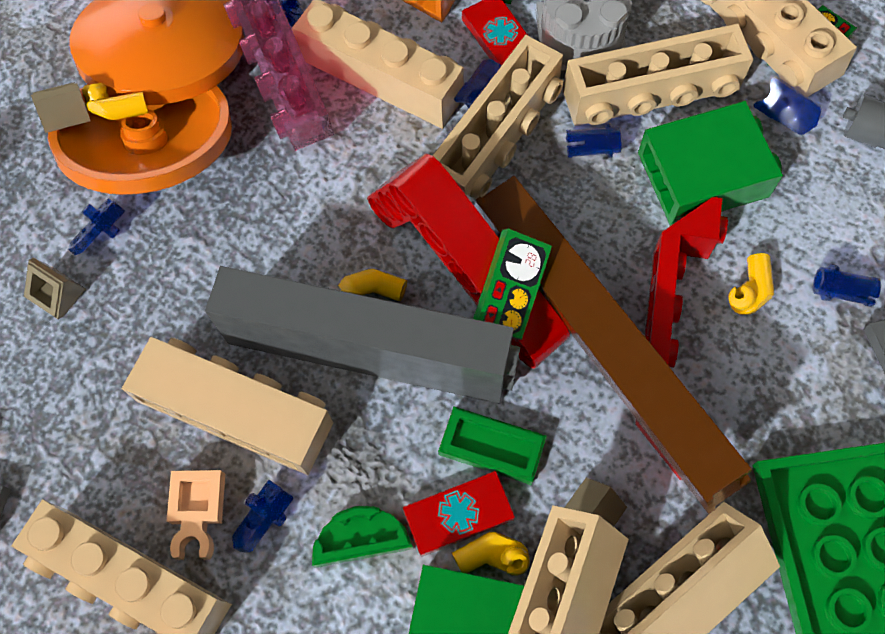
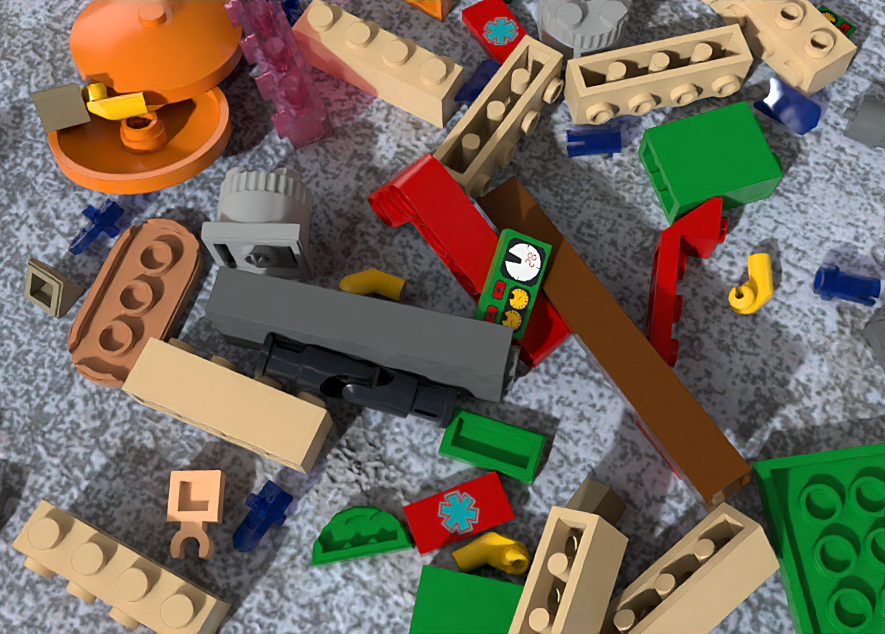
none -> nougat tile [67,217,204,388]
none -> light grey piece [201,167,315,279]
none -> black piece [254,333,457,429]

